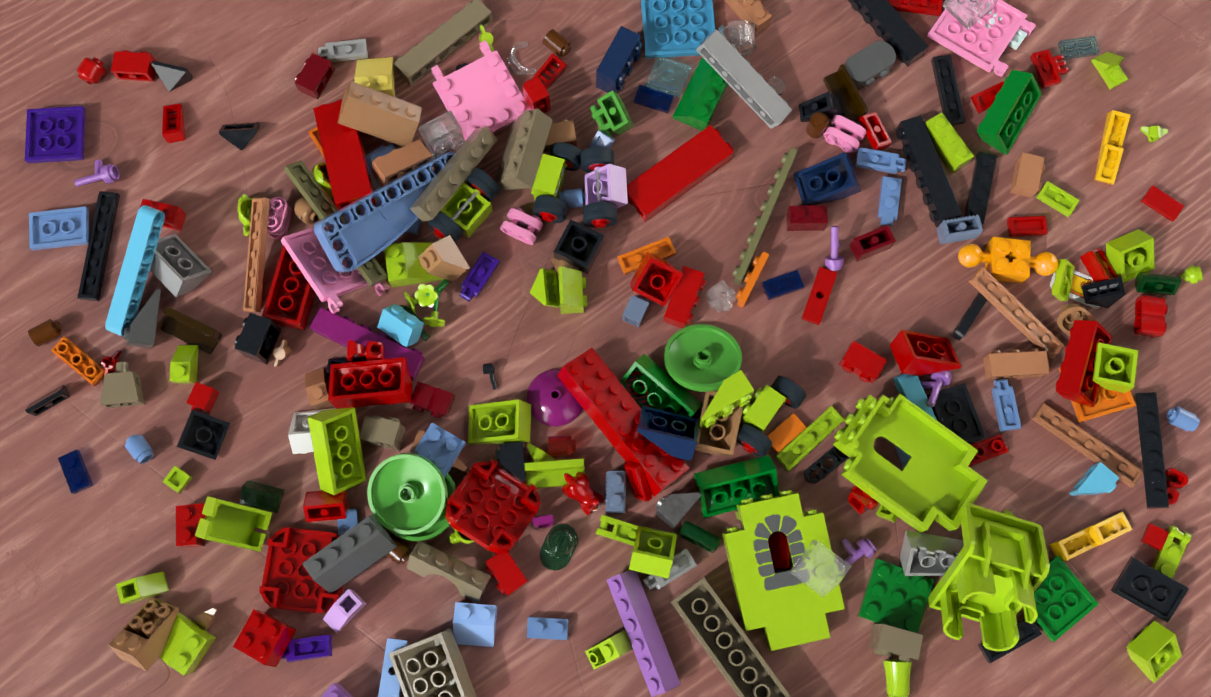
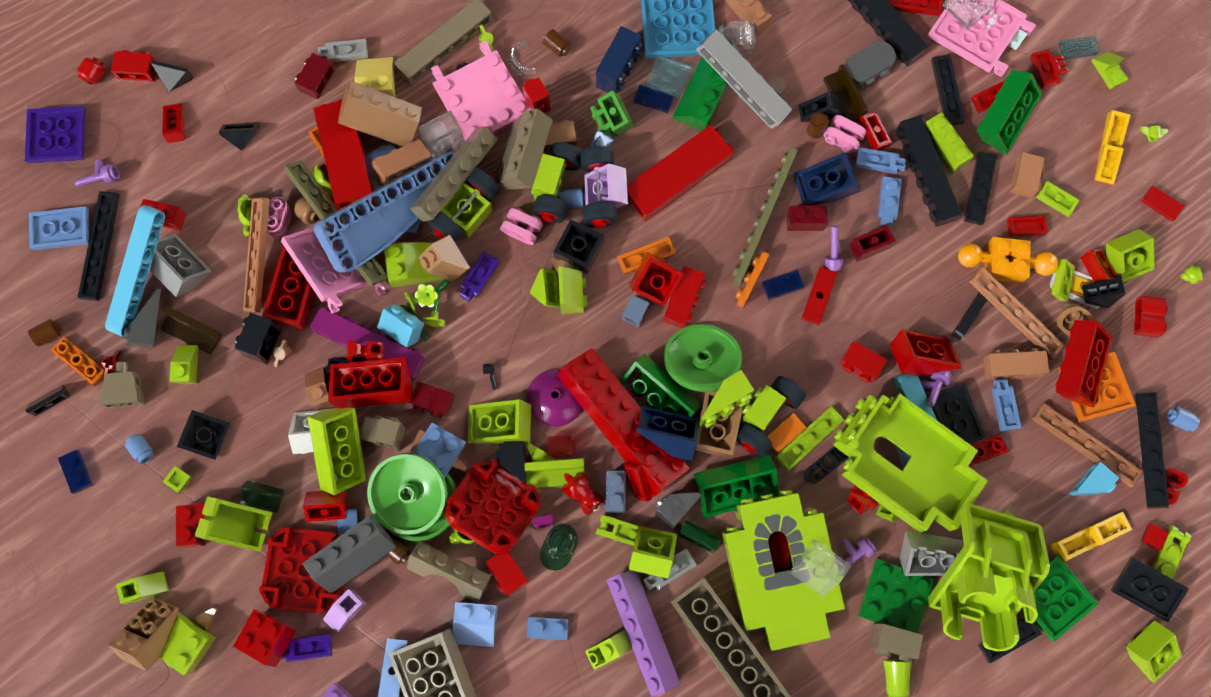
red brick [186,382,219,413] -> none
red slope [532,53,568,90] -> none
clear brick [706,280,736,313] -> none
sand blue brick [936,215,983,244] -> none
lime slope [1093,343,1138,393] -> none
dark green brick [1135,272,1182,295] -> none

